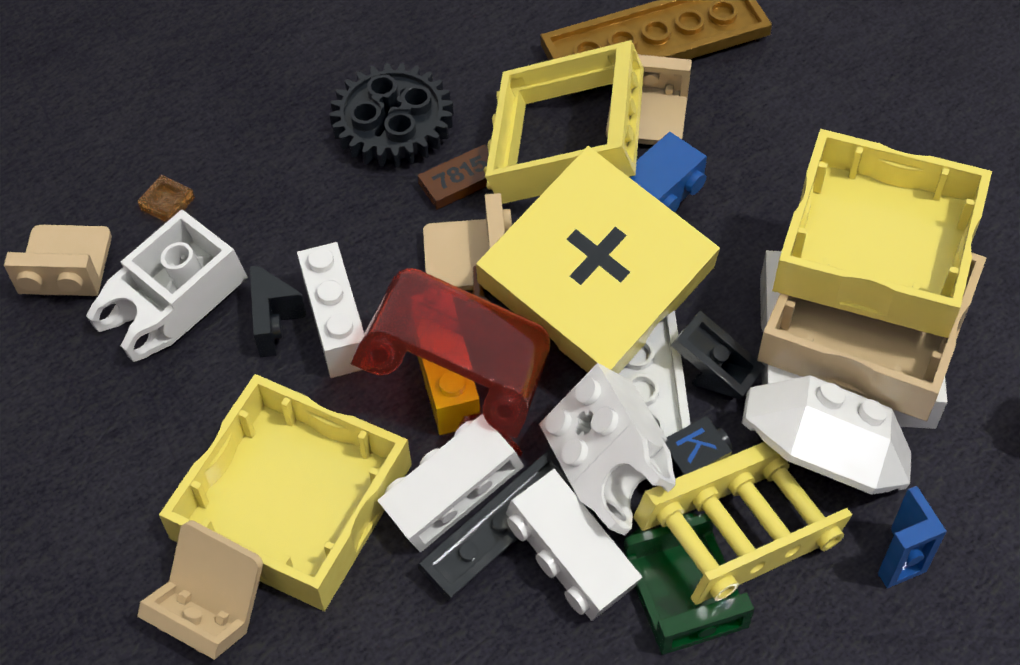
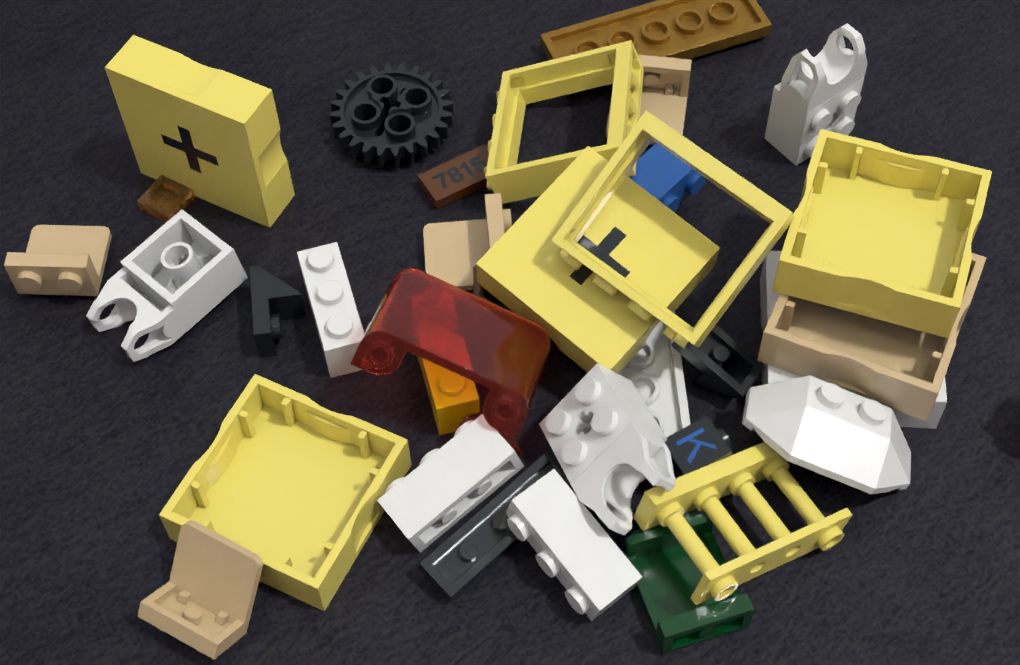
blue panel [878,486,947,588] -> none
none -> light yellow tile [105,35,295,228]
none -> light yellow window [551,110,794,348]
none -> white brick [765,23,868,166]

